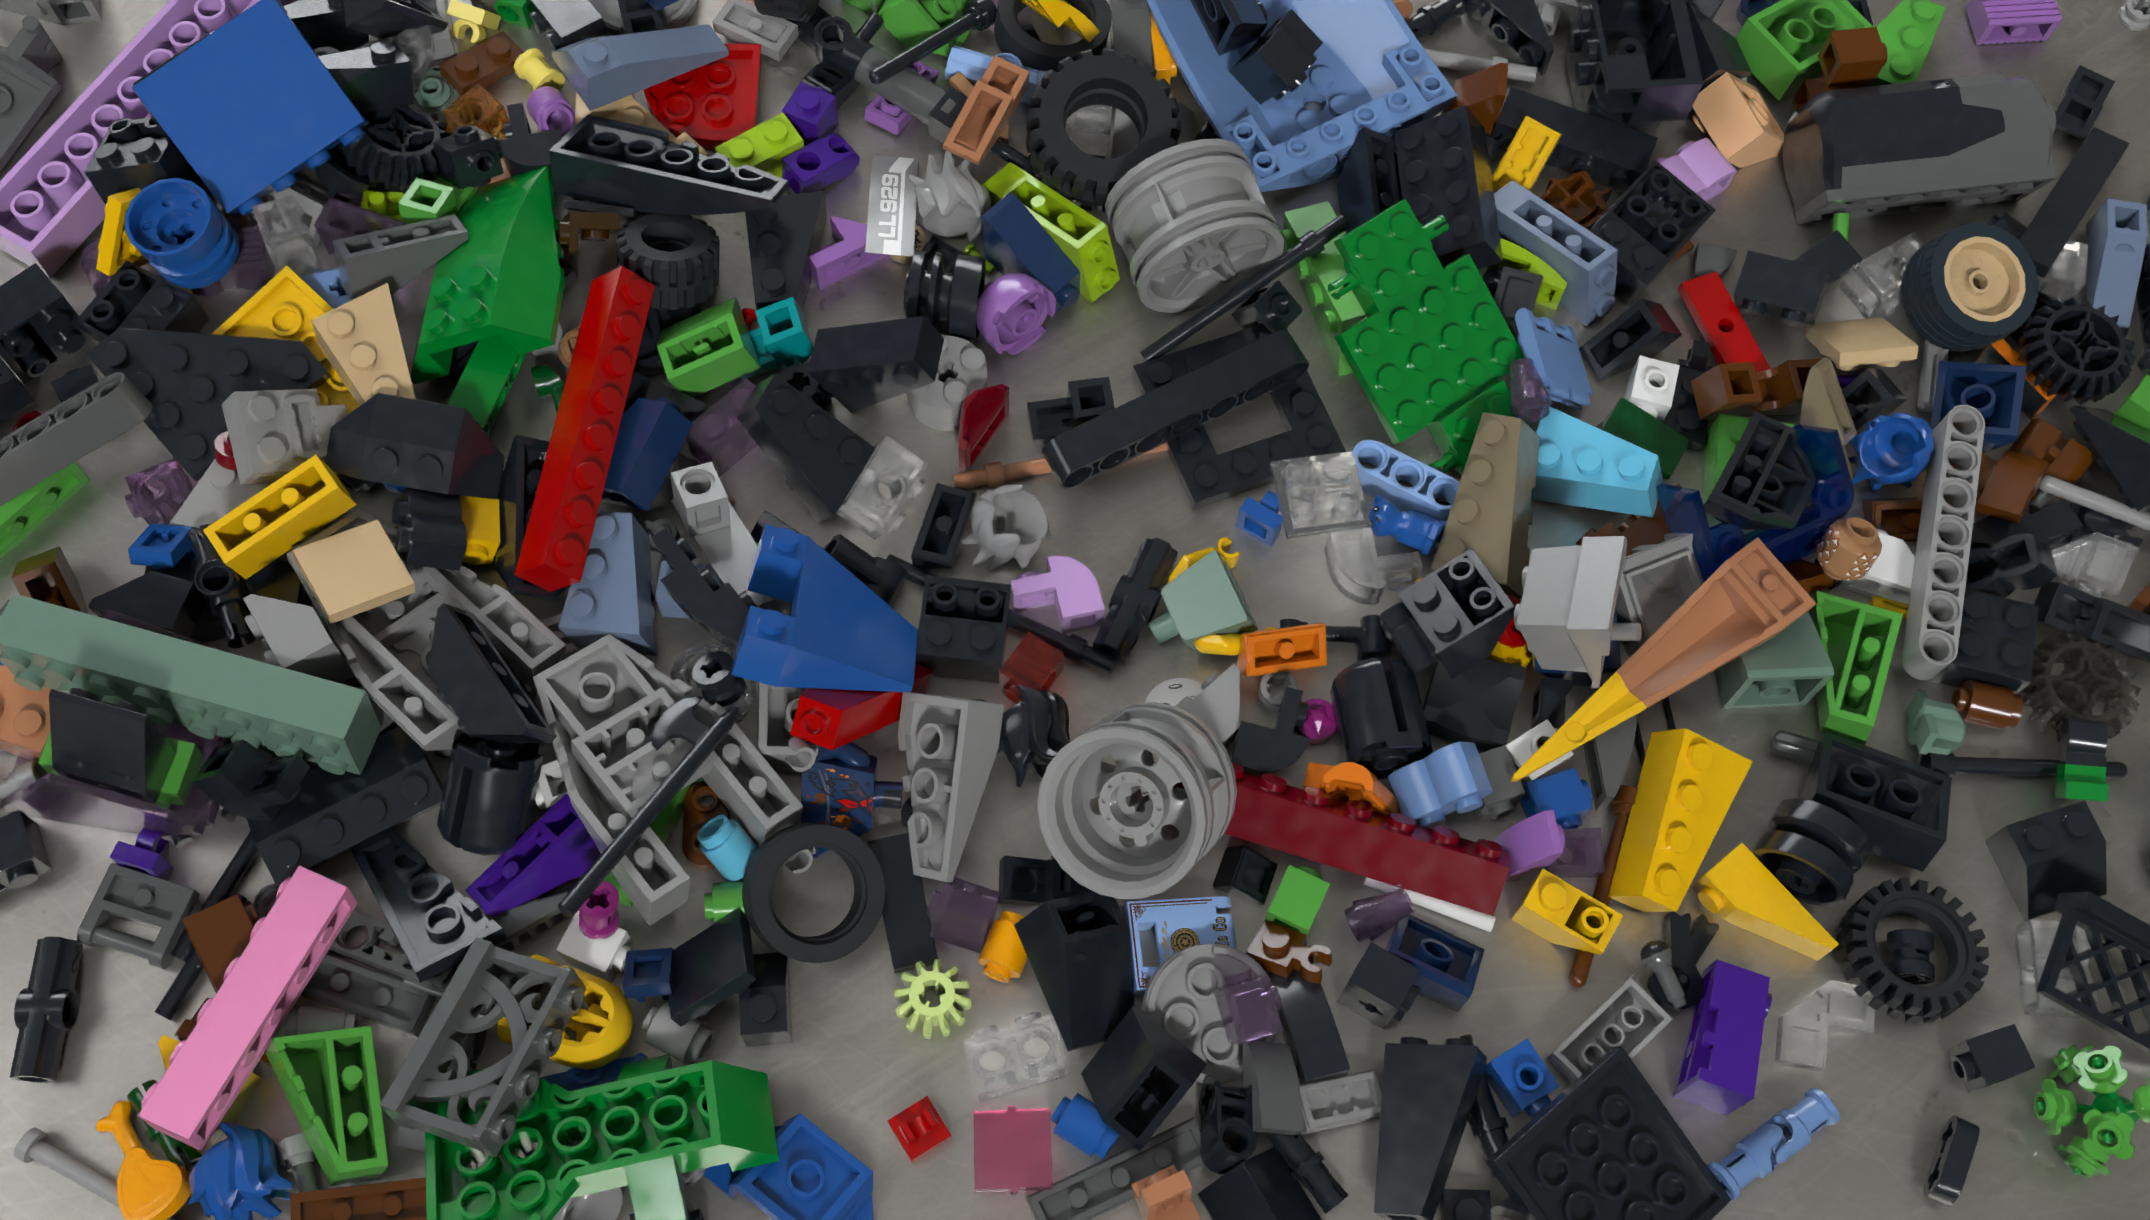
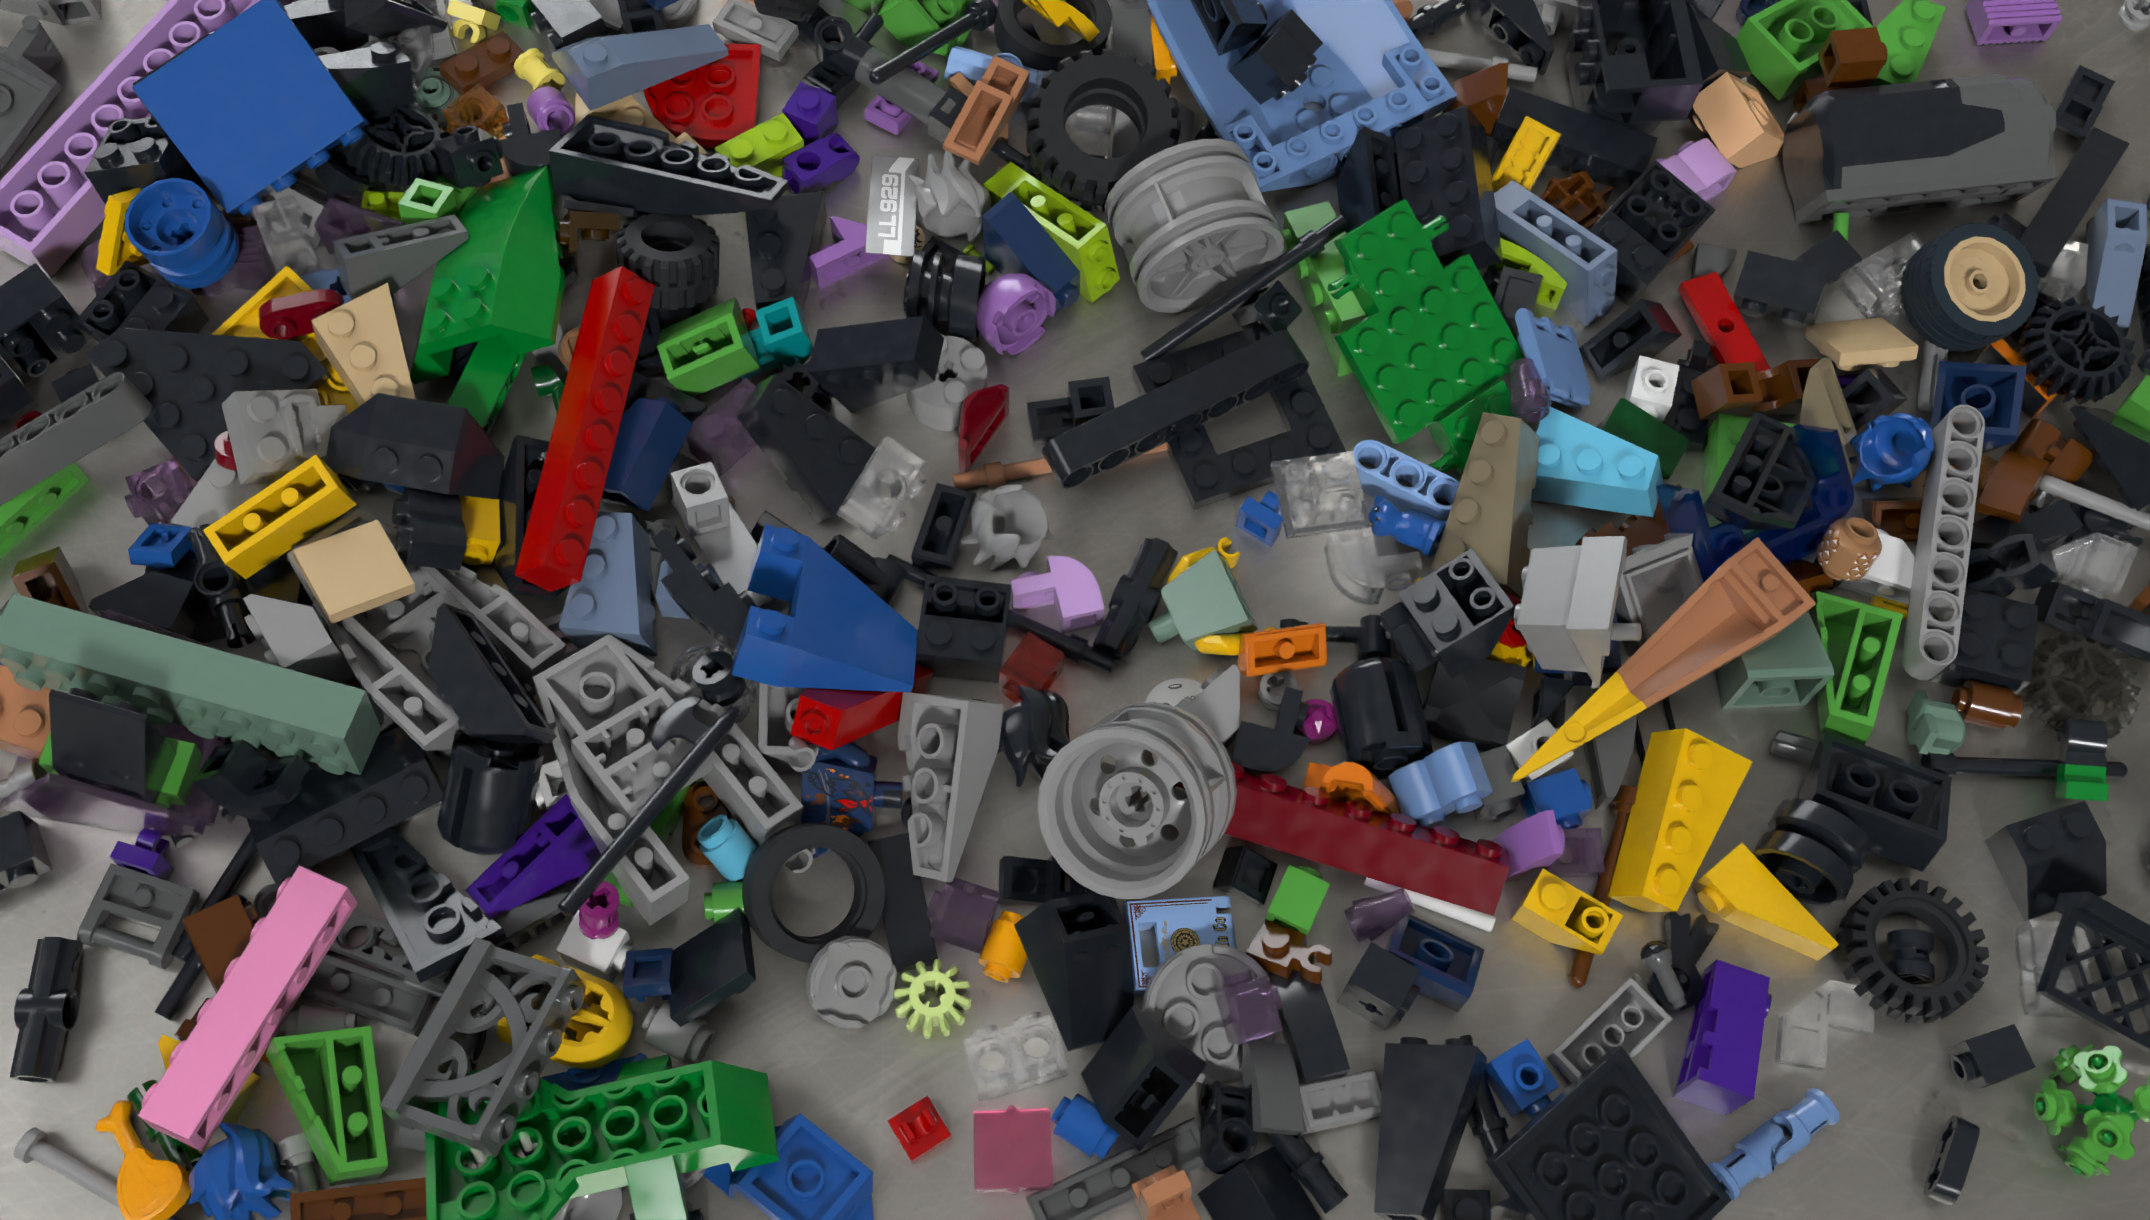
black slope [739,952,793,1047] -> none
none -> dark red plate [258,289,344,340]
none -> light grey tile [806,936,898,1029]

